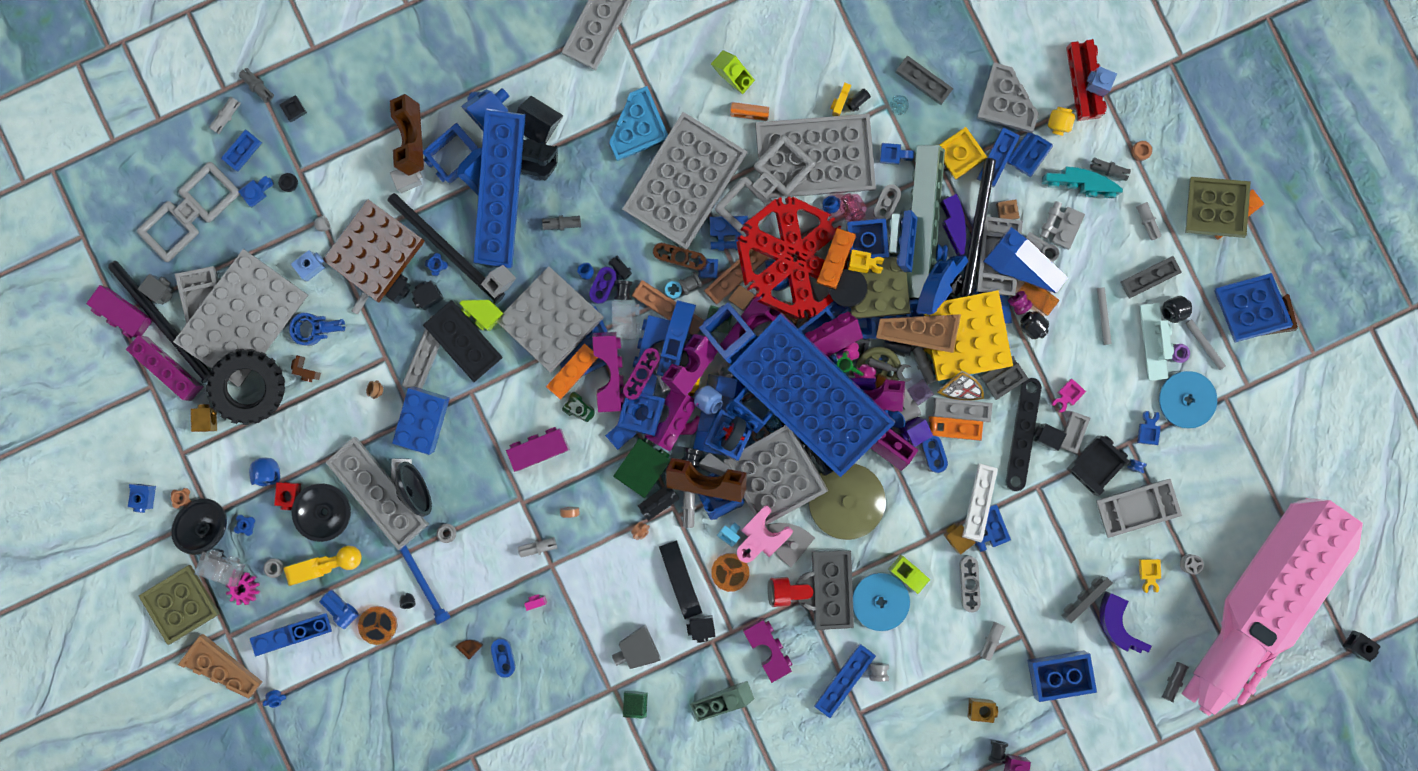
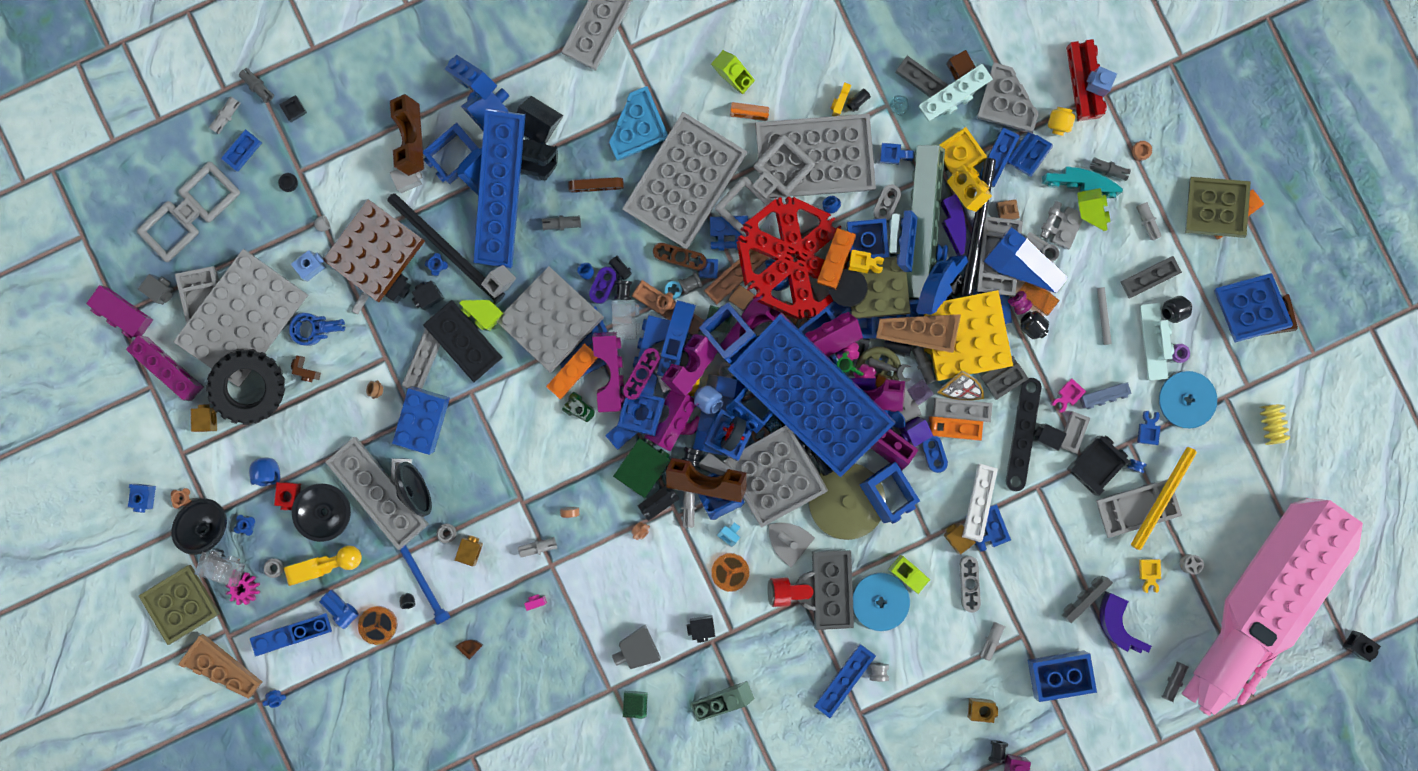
black axle [108,261,211,383] -> none
blue plate [238,176,274,207] -> none
blue plate [491,638,516,678] -> none
magenta brick [506,427,570,472] -> none
black slope [659,540,703,619] -> none
bright pink piece [737,505,793,563] -> none
magenta arch [743,618,793,683] -> none
clear pink head [839,193,867,222] -> none
light grey bar [1185,319,1226,370] -> none
none -> blue arch [445,54,497,100]
none -> pearl gold brick [454,535,483,567]
none -> reddish brown beam [568,177,624,193]
none -> nougat plate [656,292,675,314]
none -> blue window [859,462,920,524]
none -> light aqua bracket [919,64,993,122]
none -> reddish brown brick [946,50,976,81]
none -> yellow brick [947,165,992,212]
none -> lime slope [1077,188,1111,231]
none -> sand blue piece [1080,382,1132,409]
none -> yellow axle [1131,447,1197,550]
none -> light yellow piece [1259,404,1290,445]

